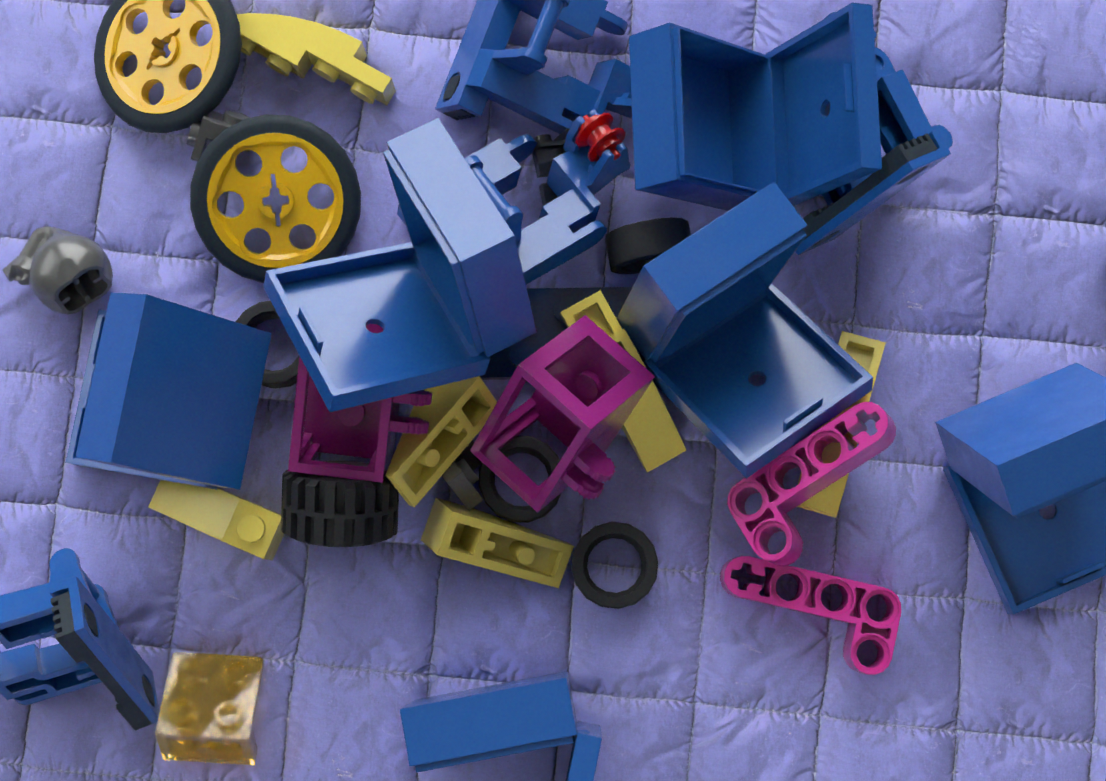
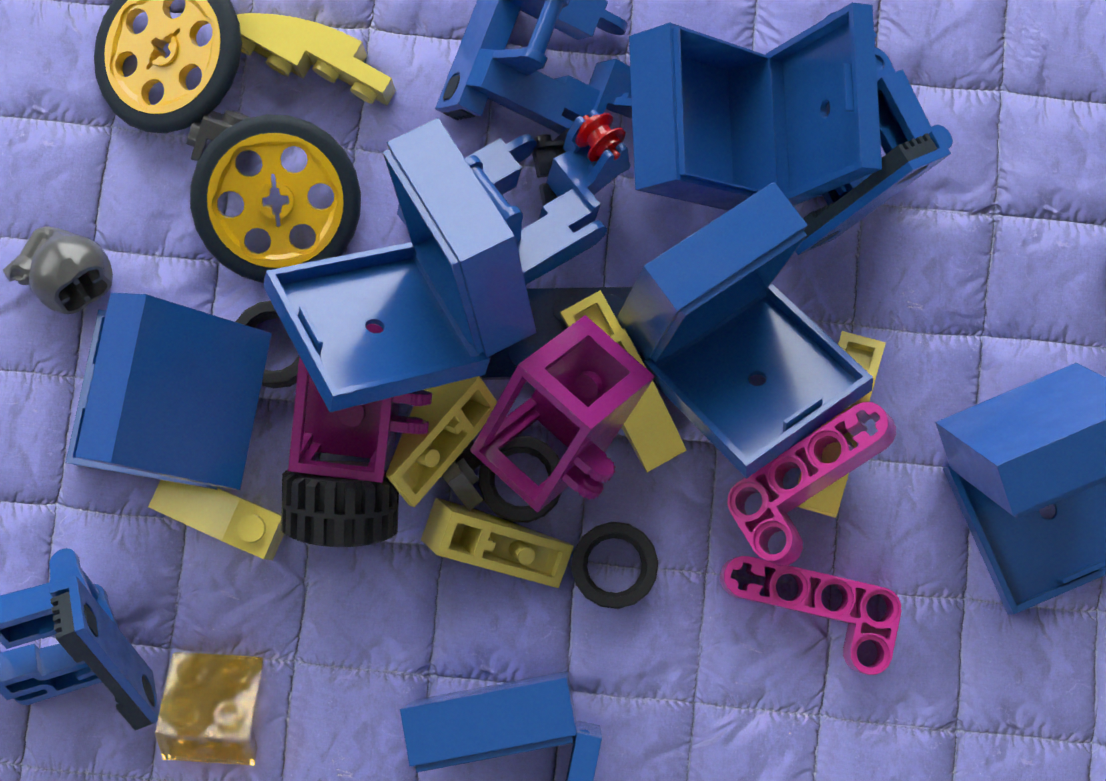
black tyre [605,217,691,274] -> none

